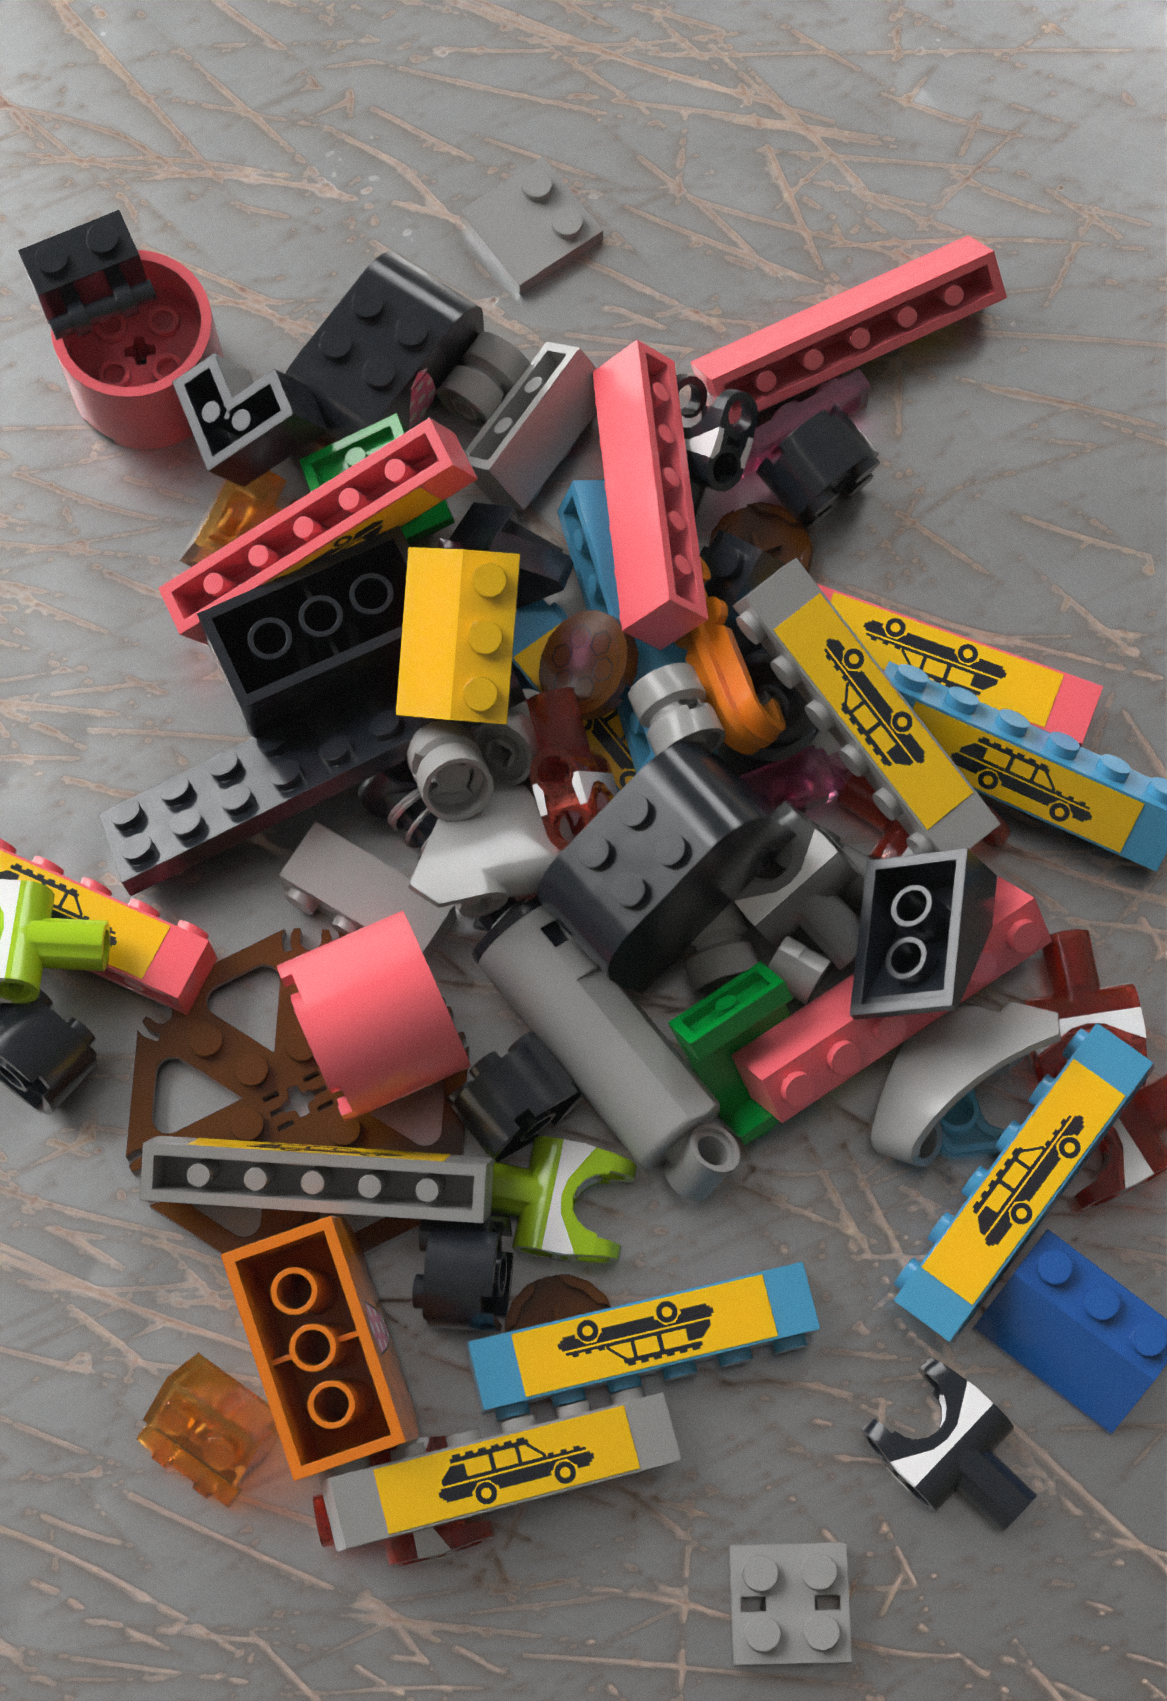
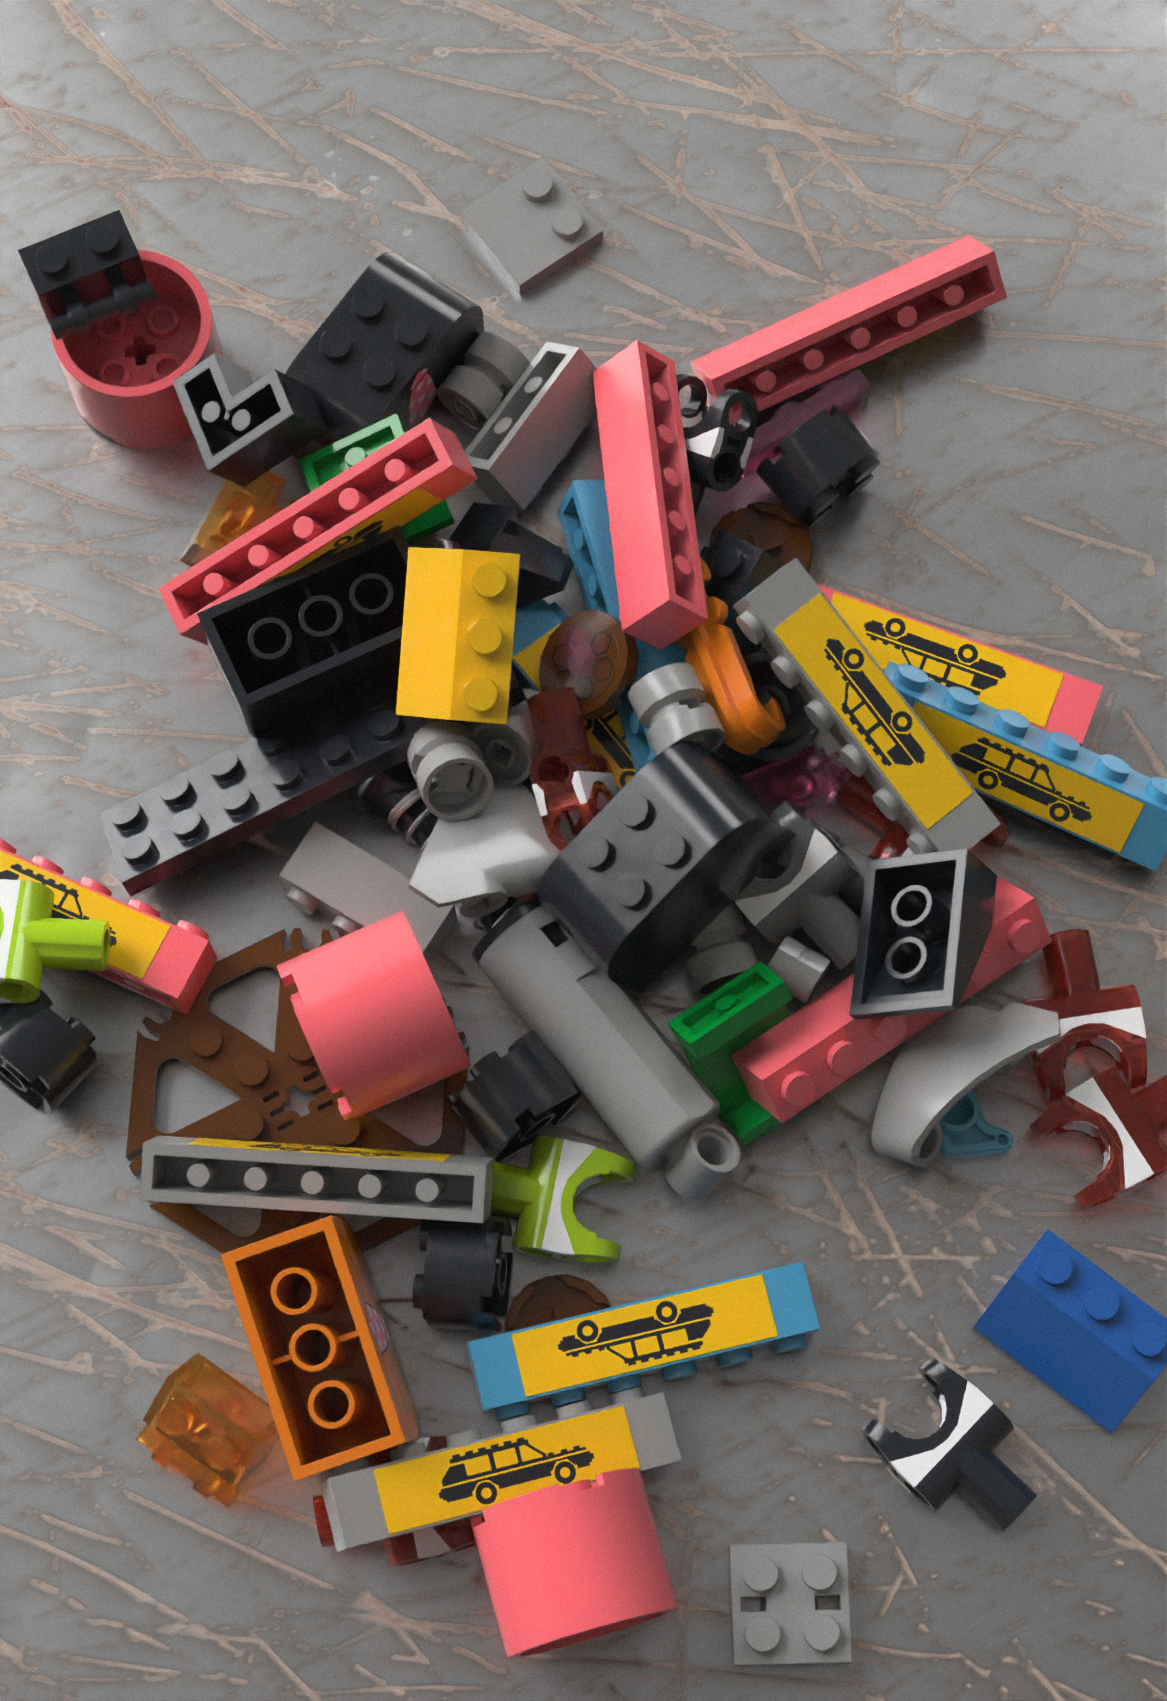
brick [894,1023,1155,1343] -> none
none -> coral brick [469,1468,679,1659]

